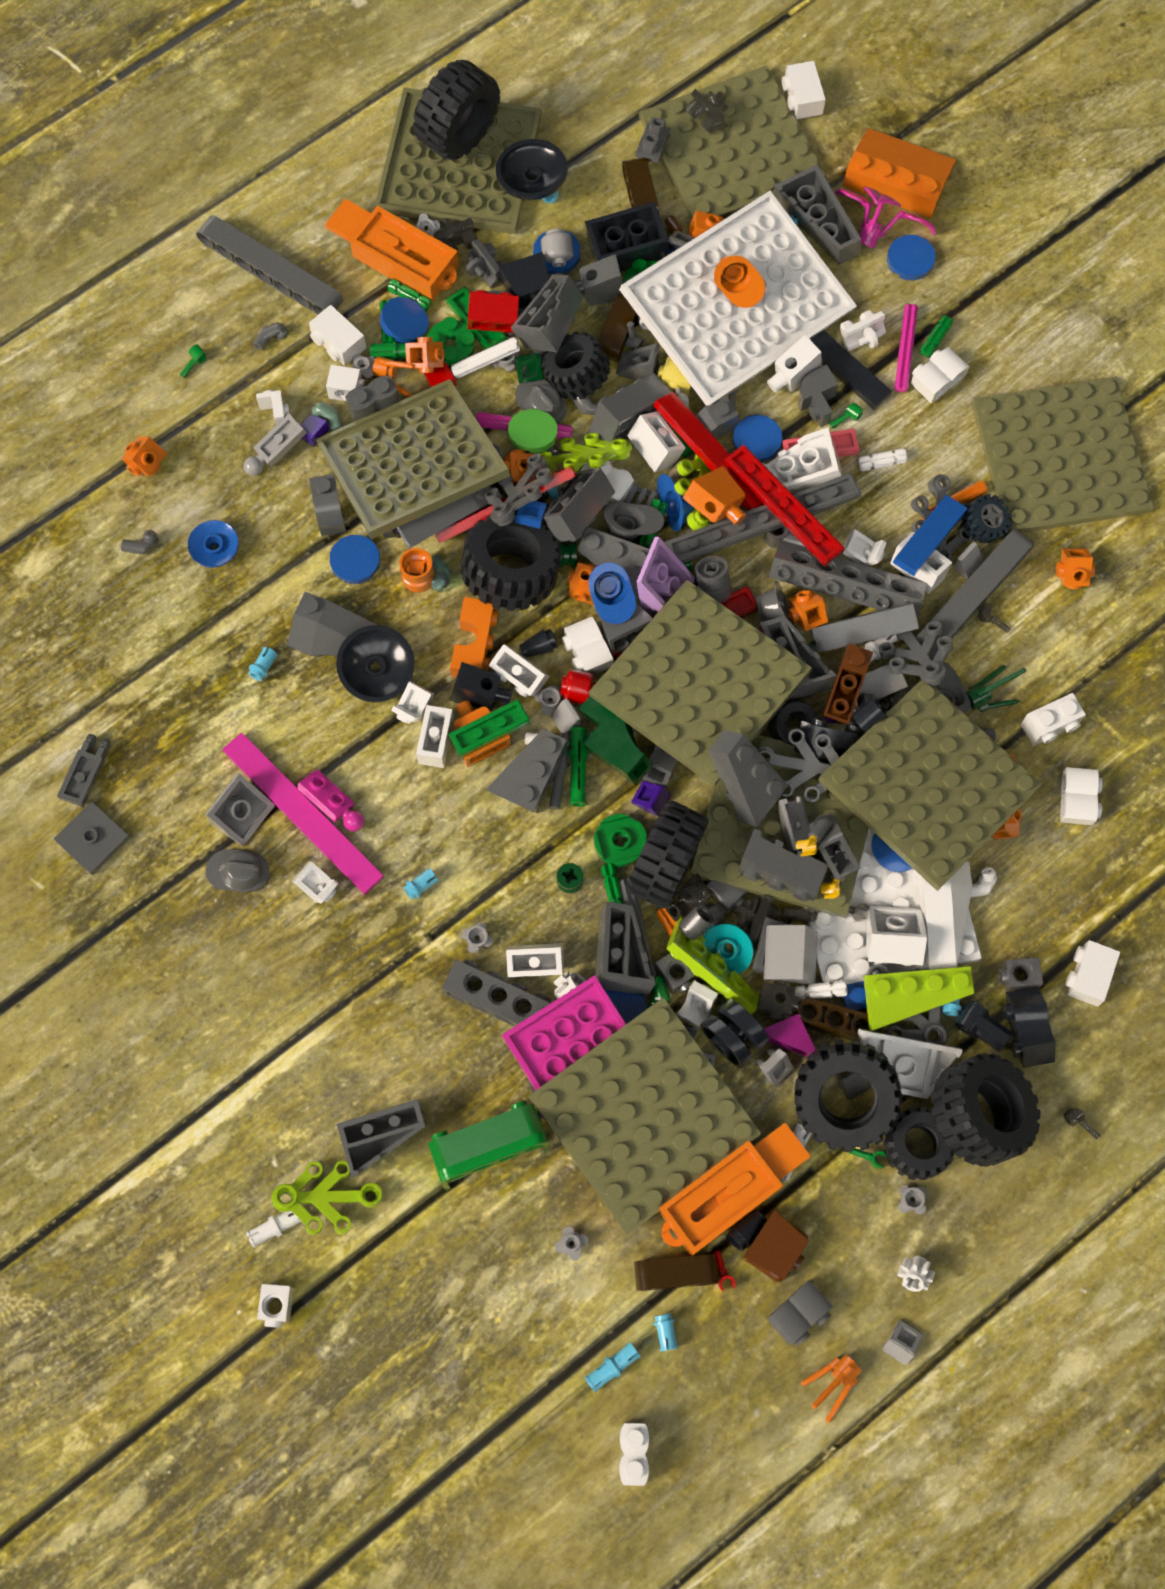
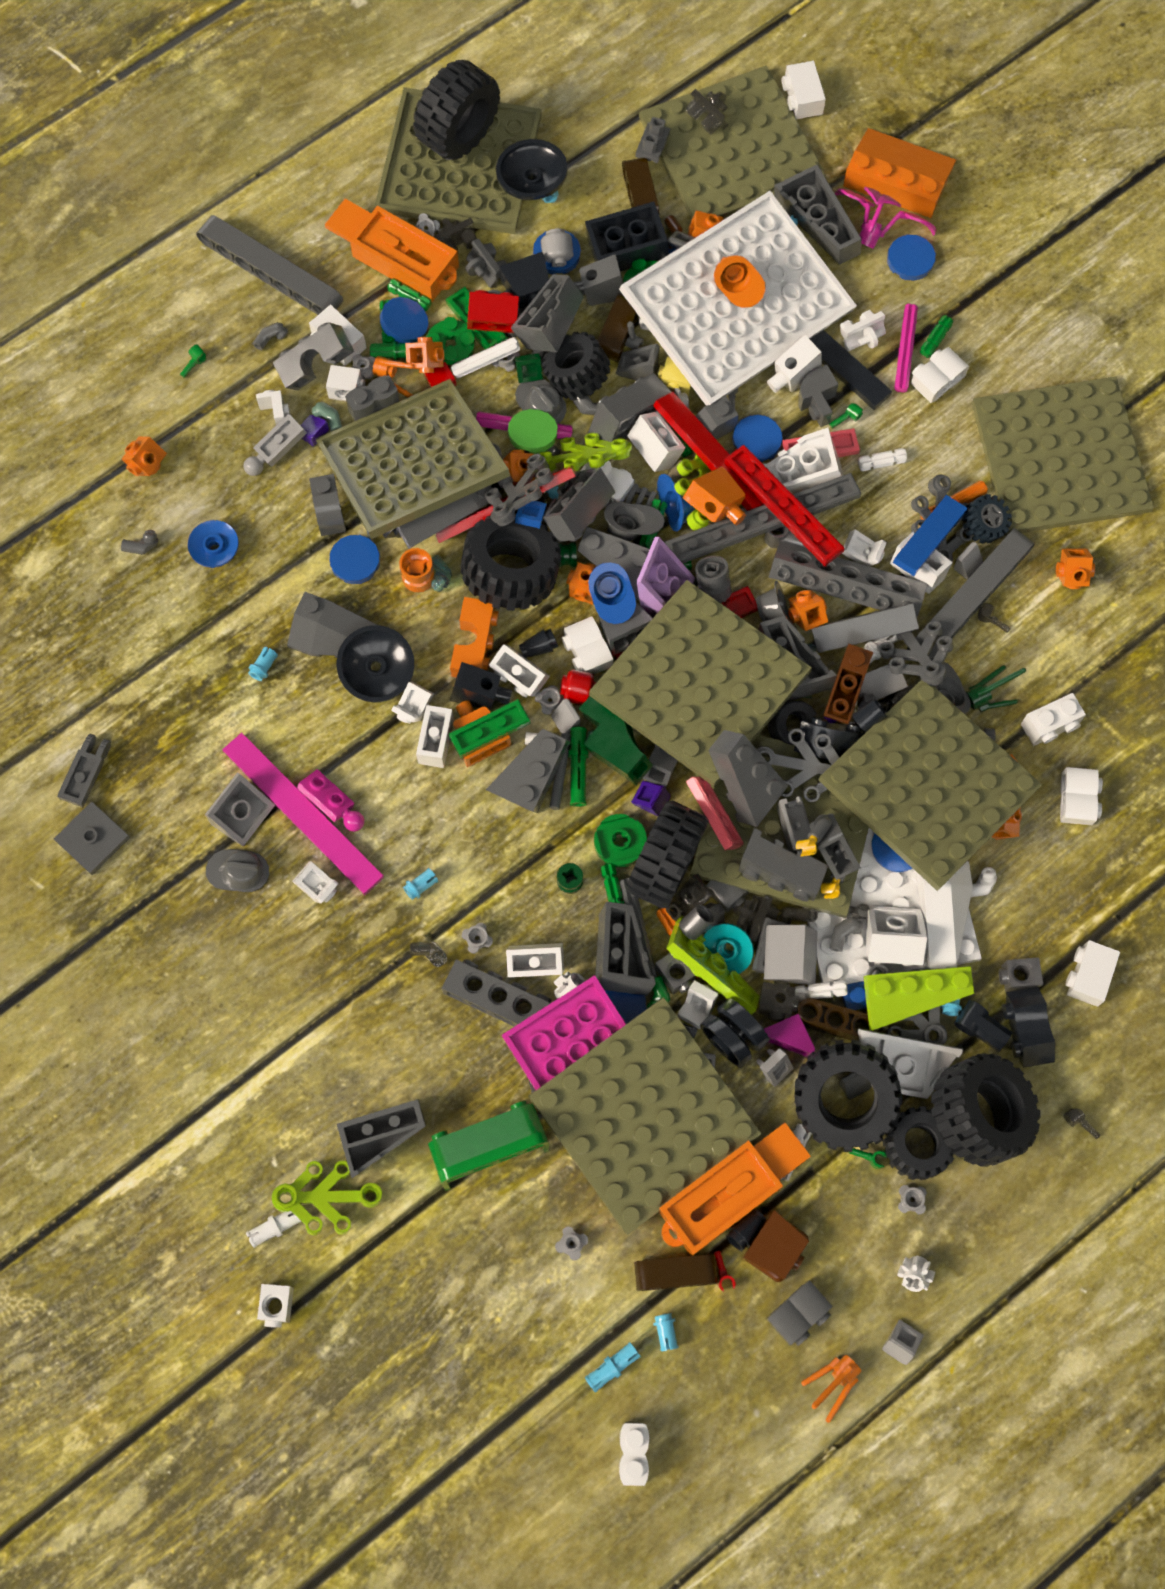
none -> arch [273,322,355,391]
none -> clear smoke arm [410,941,447,967]
none -> coral tile [686,777,744,850]
none -> dark grey arm [829,917,863,952]

